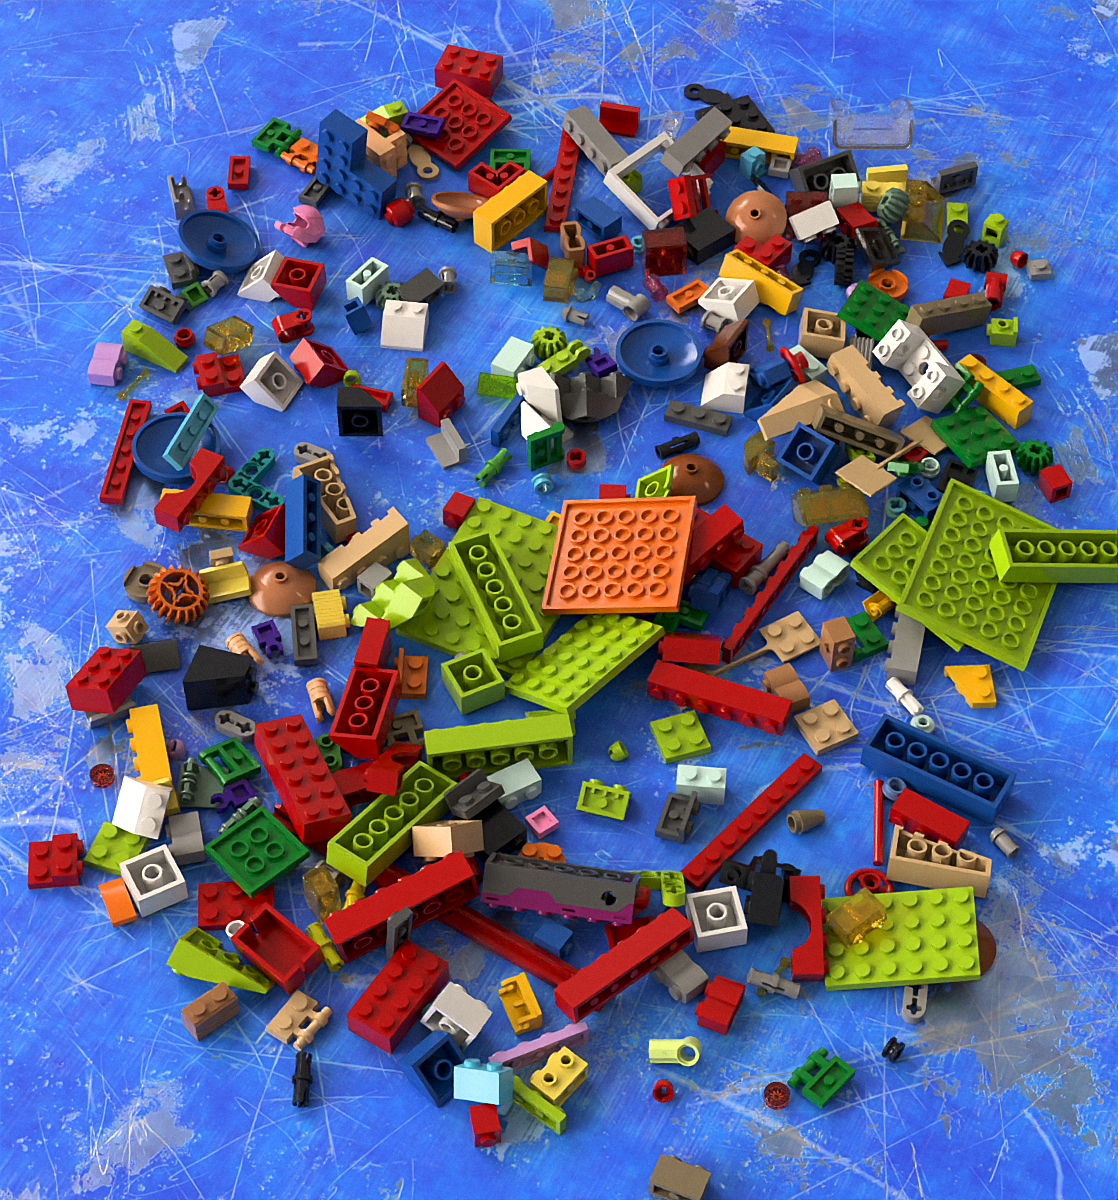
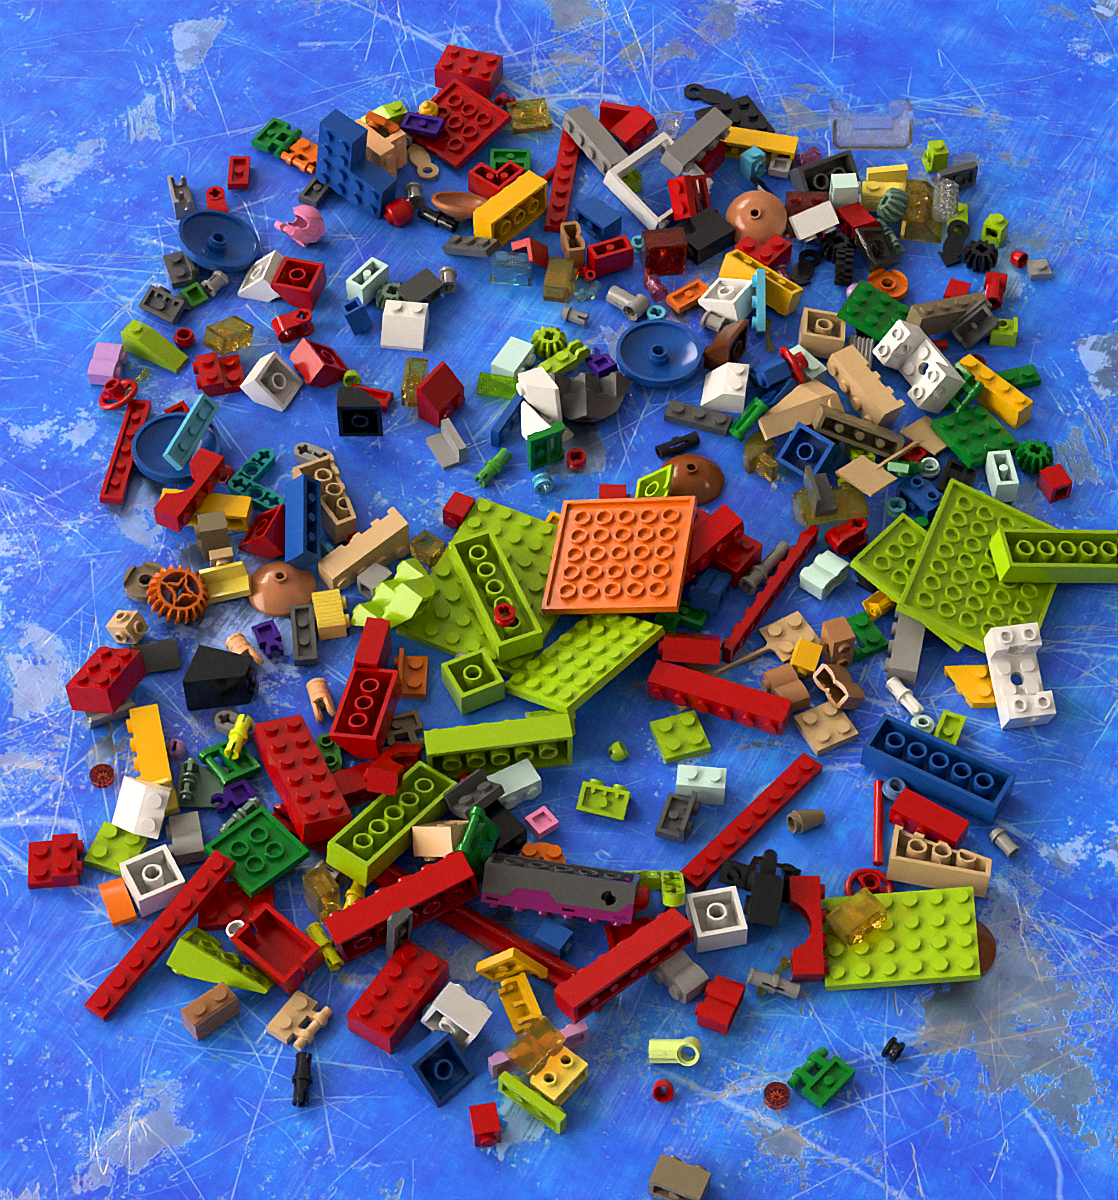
brick [454,1058,513,1105] -> none
light grey beam [901,984,928,1024] -> none
none -> red plate [84,849,236,1022]
none -> red piece [98,378,138,410]
none -> dark tan brick [194,511,230,561]
none -> neon yellow pin [224,714,253,760]
none -> yellow plate [419,100,439,117]
none -> dark grey plate [442,235,501,258]
none -> green plate [455,806,500,873]
none -> yellow wing [476,947,548,983]
none -> red arm [494,92,516,109]
none -> red bush [494,603,515,627]
none -> clear yellow brick [503,1015,567,1077]
none -> clear yellow plate [506,98,552,135]
none -> red brick [610,105,658,154]
none -> medium azure bush [646,305,666,320]
none -> green plate [728,397,770,442]
none -> medium azure plate [751,268,766,336]
none -> yellow brick [790,638,823,678]
none -> dark grey panel [803,465,837,517]
none -> medium nougat brick [813,663,865,710]
none -> lime brick [921,139,949,174]
none -> clear piece [932,178,959,222]
none -> lime plate [933,710,966,746]
none -> dark grey hinge [948,300,1001,351]
none -> white plate [983,622,1056,730]

